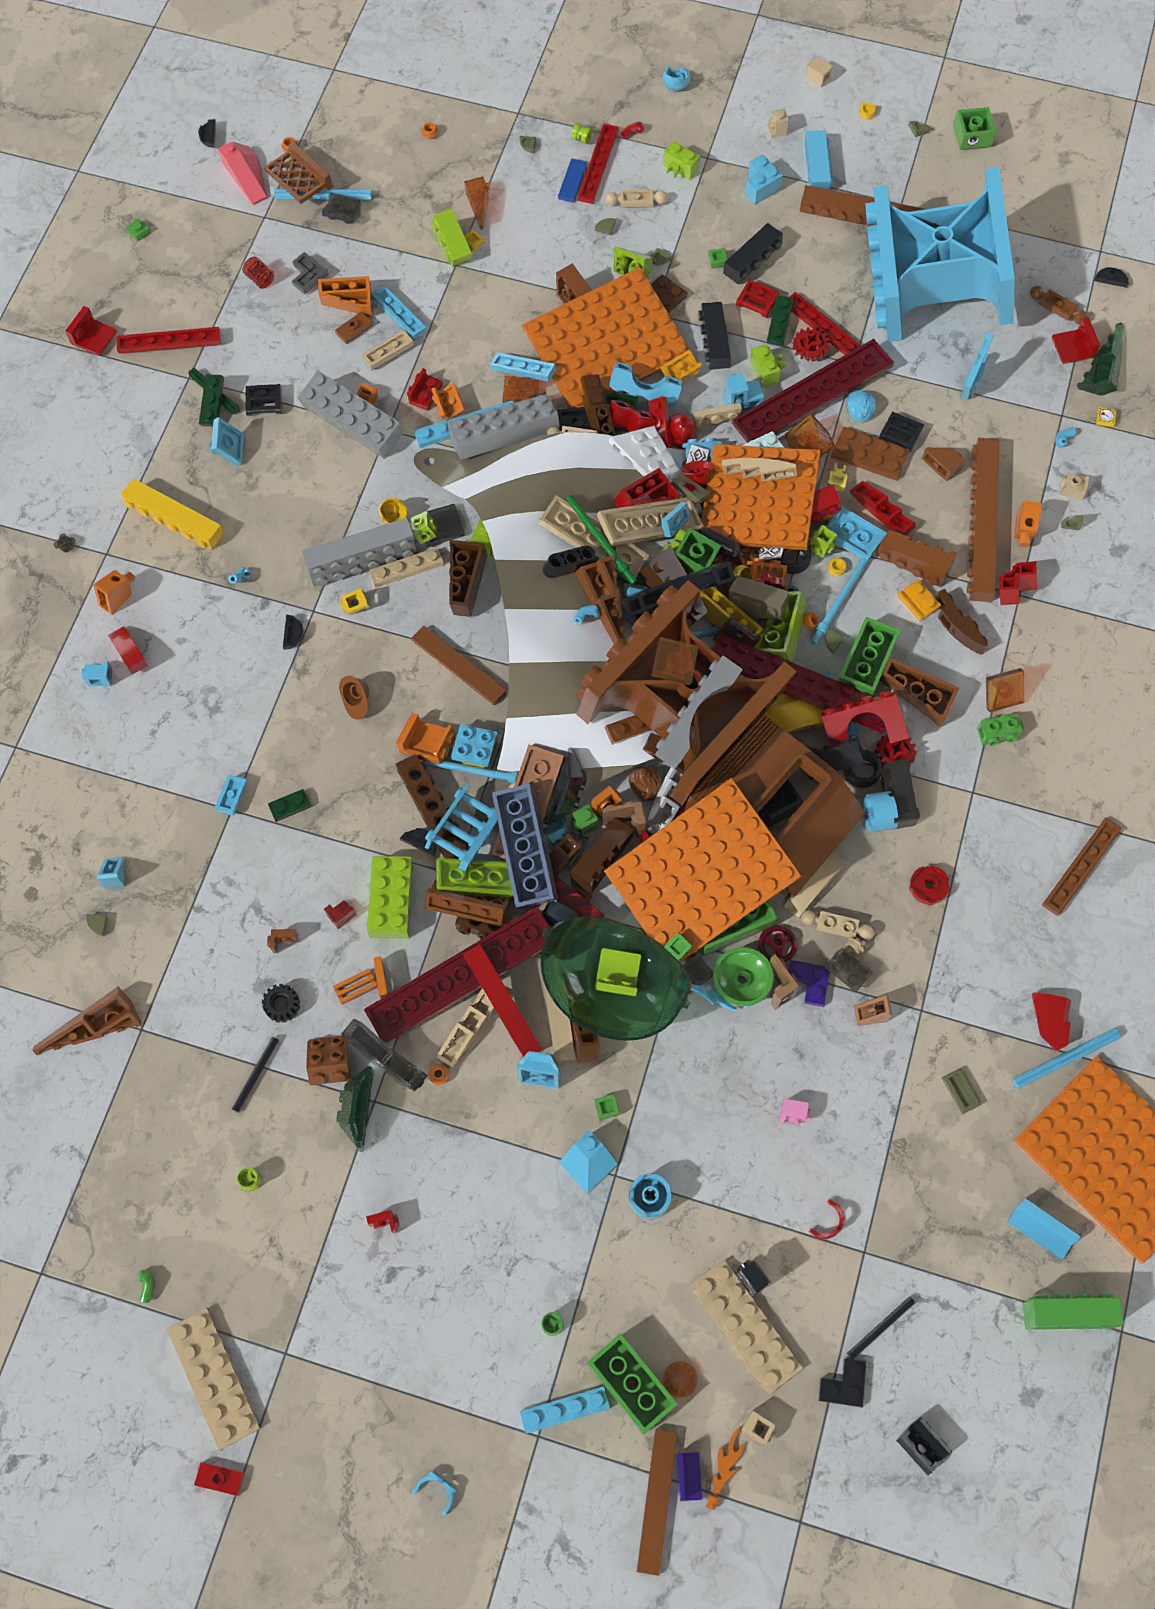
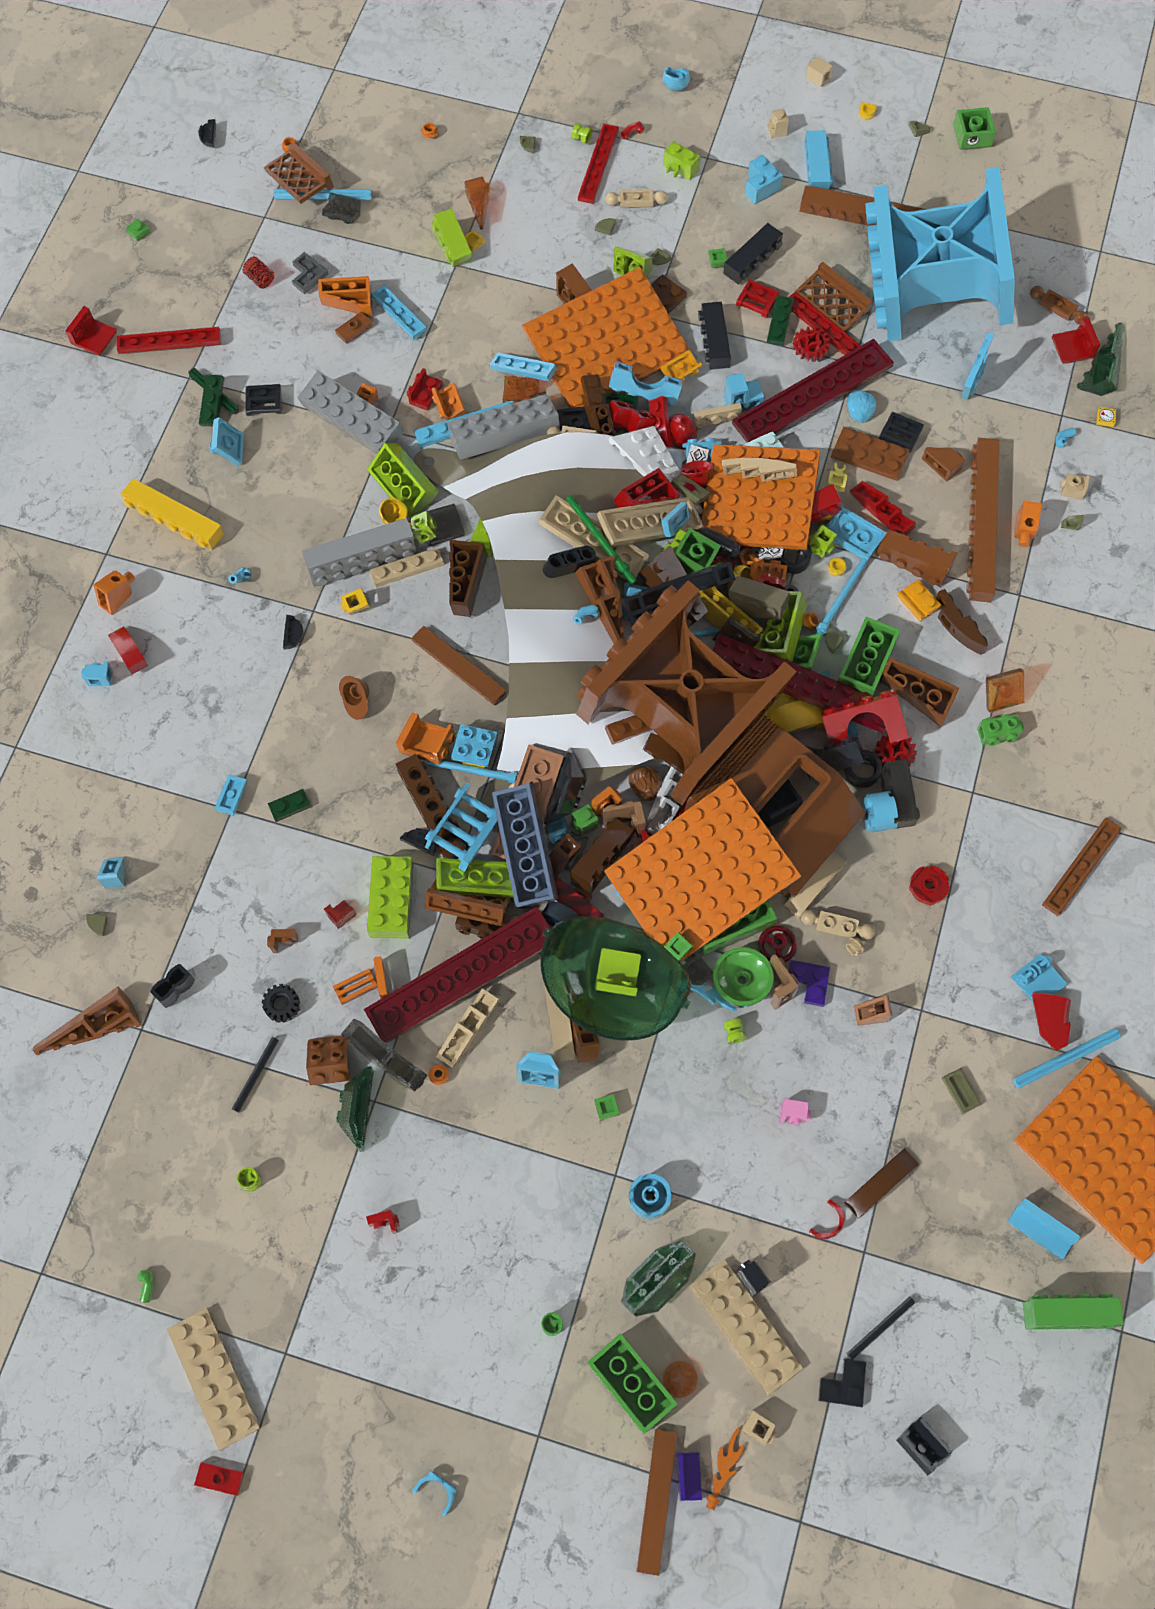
clear smoke plate [54,533,76,553] -> none
coral wedge [218,141,267,205] -> none
tan plate [361,330,414,370] -> none
red tile [463,945,542,1057] -> none
medium azure plate [520,1386,610,1434] -> none
blue tile [558,158,587,203] -> none
medium azure slope [559,1130,618,1193] -> none
clear orange tile [651,637,699,685] -> none
light grey arch [655,656,743,769] -> none
lime brick [750,344,787,388] -> none
clear orange slope [784,413,835,457] -> none
clear smoke bracket [825,948,873,992] -> none
red brick [999,561,1038,605] -> none
black plate [1094,267,1129,288] -> none
none -> black brick [150,964,195,1008]
none -> lime slope [367,443,439,518]
none -> clear green wedge [621,1241,696,1317]
none -> lime wheel [723,1018,747,1044]
none -> bright green slope [792,634,823,670]
none -> dark orange fence [795,262,872,332]
none -> reddish brown slope [844,1148,919,1219]
none -> medium azure hinge [1011,953,1067,1002]

